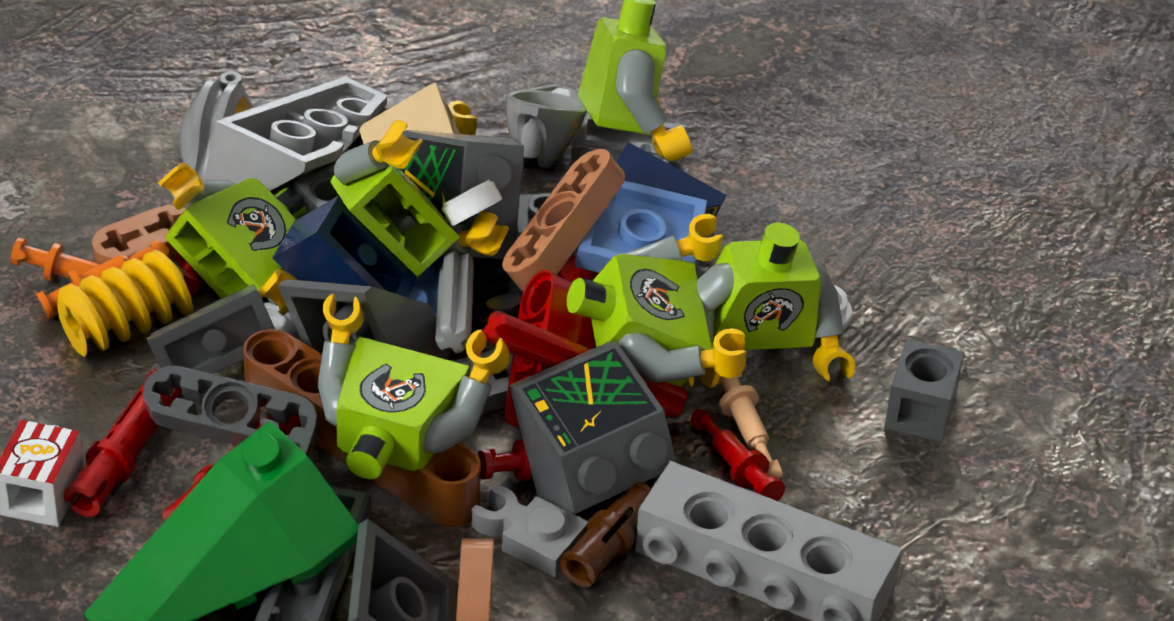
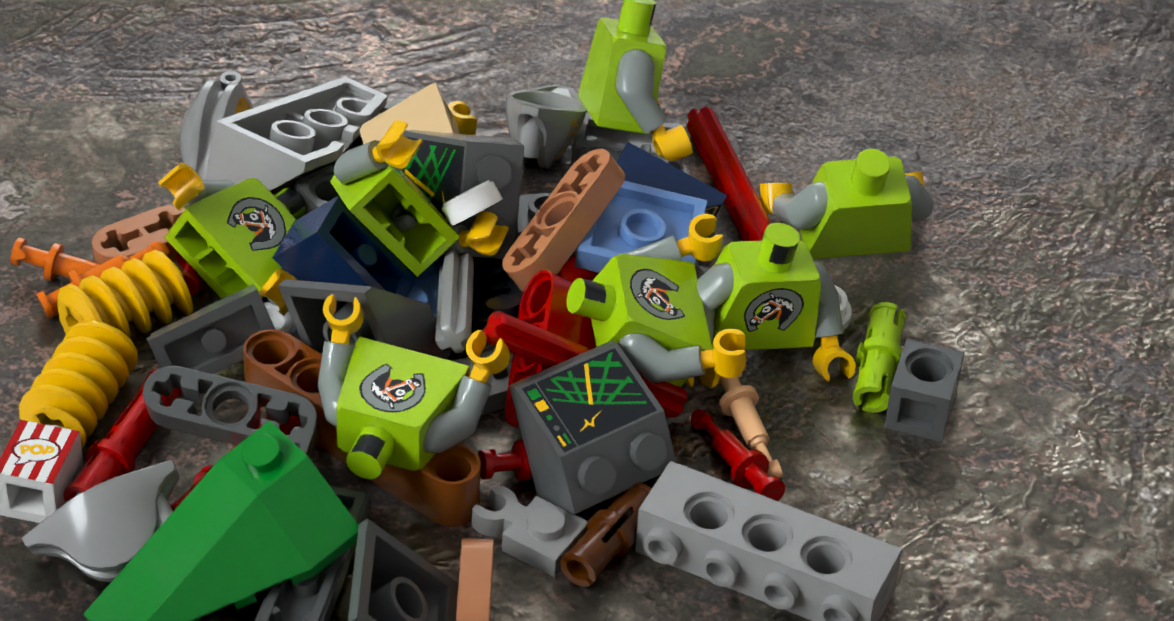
none -> yellow piece [19,321,138,449]
none -> light grey hat [21,460,180,582]
none -> red axle [686,106,772,241]
none -> lime torso [759,148,934,259]
none -> lime pin [852,302,906,413]

